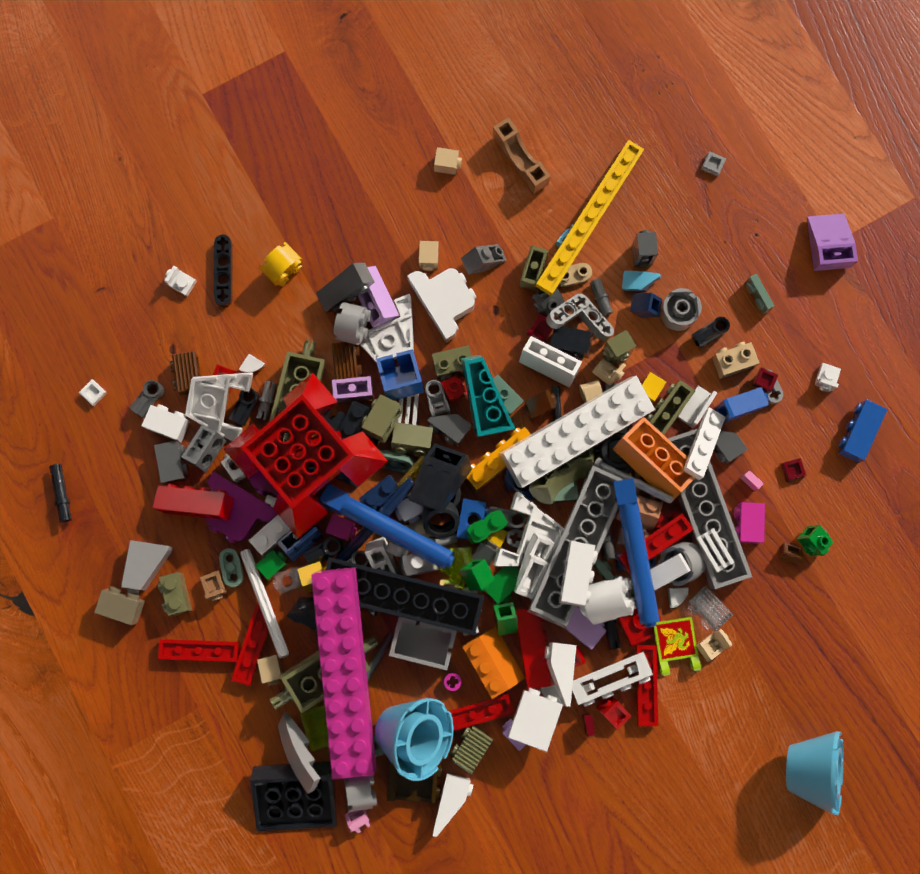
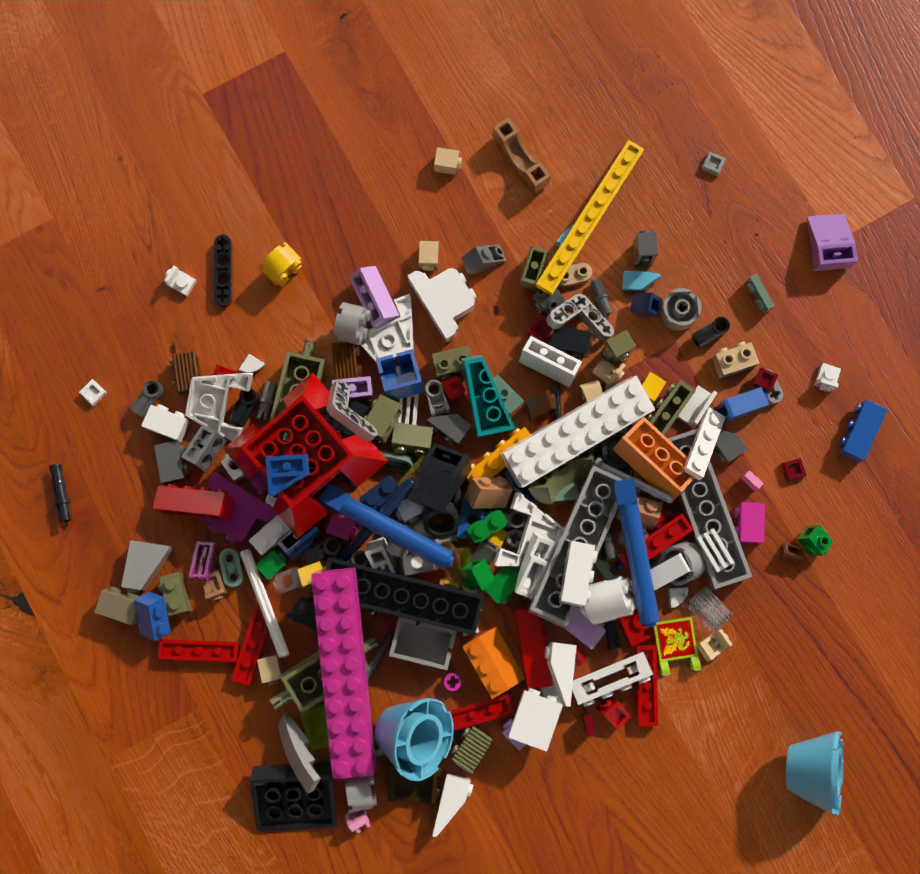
dark grey brick [316,263,375,313] -> none
green brick [494,602,518,636] -> none
none -> blue brick [133,592,171,641]
none -> magenta tile [188,541,217,581]
none -> blue wing [266,454,309,497]
none -> light grey beam [327,380,378,442]
none -> clear orange dish [437,541,460,581]
none -> nougat brick [464,477,513,509]

